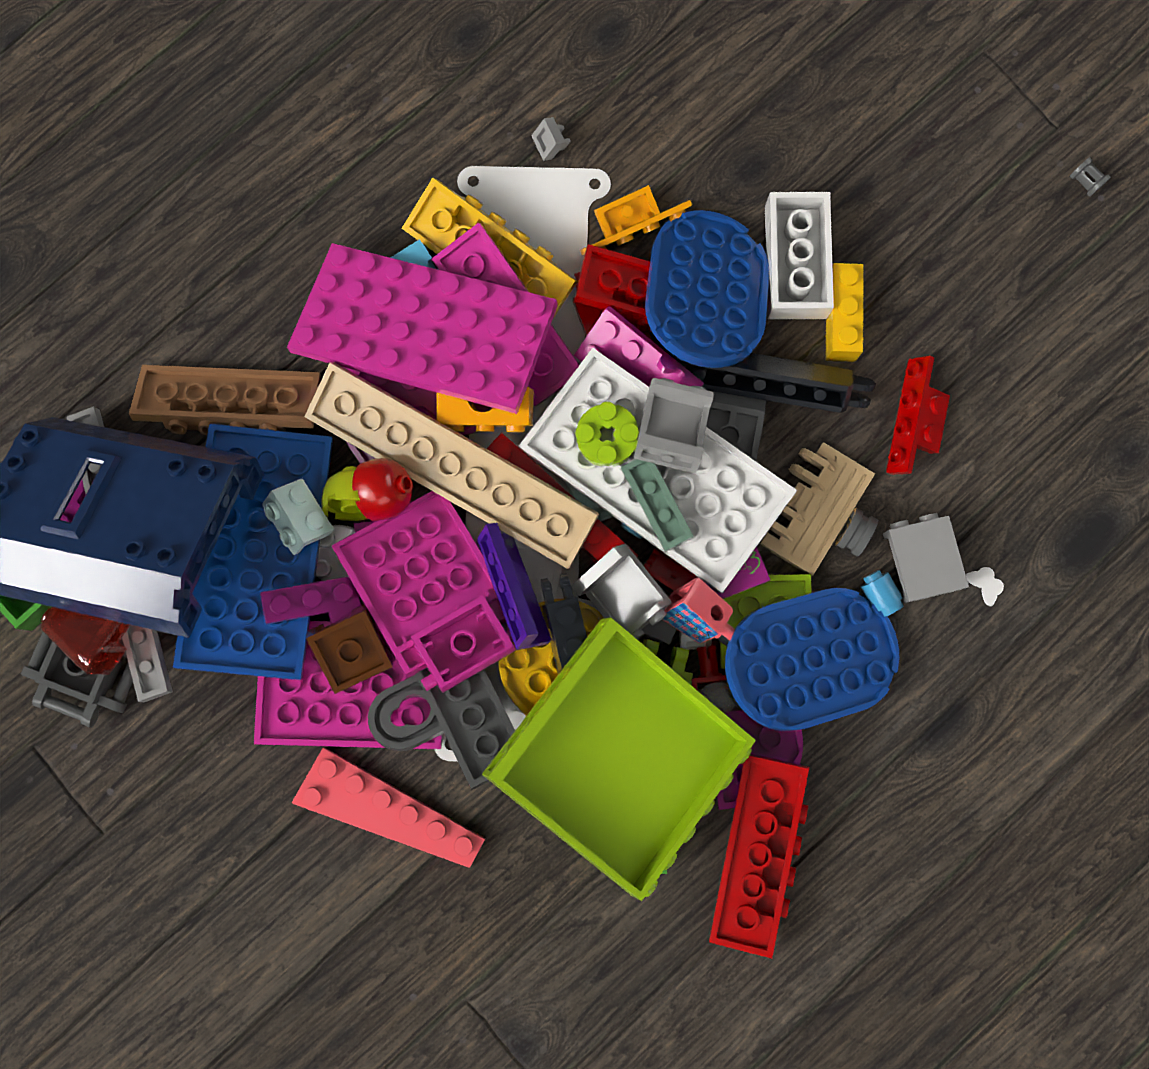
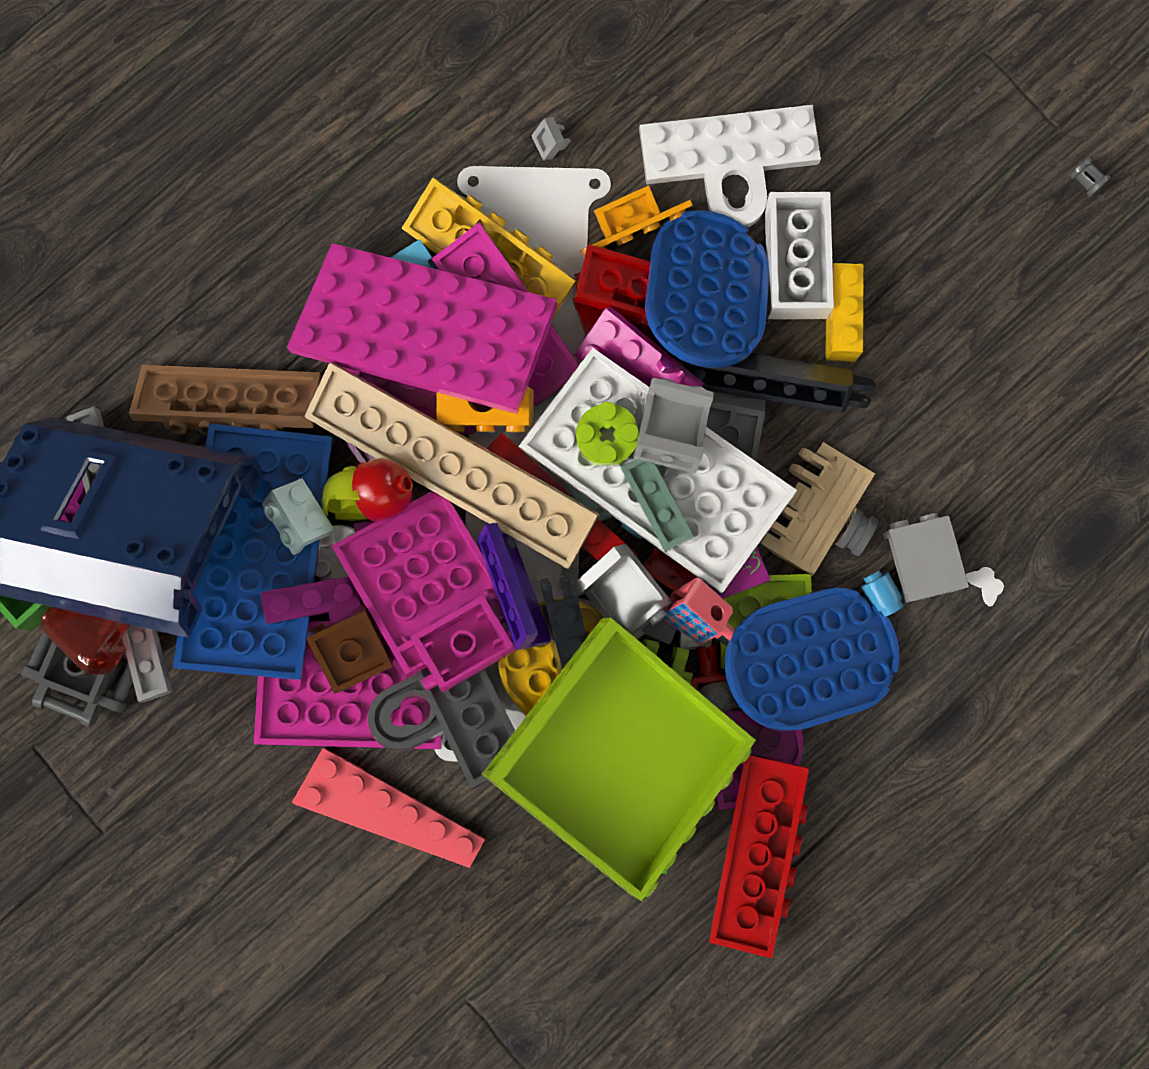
red bracket [886,356,950,475] -> none
none -> white plate [639,105,821,228]

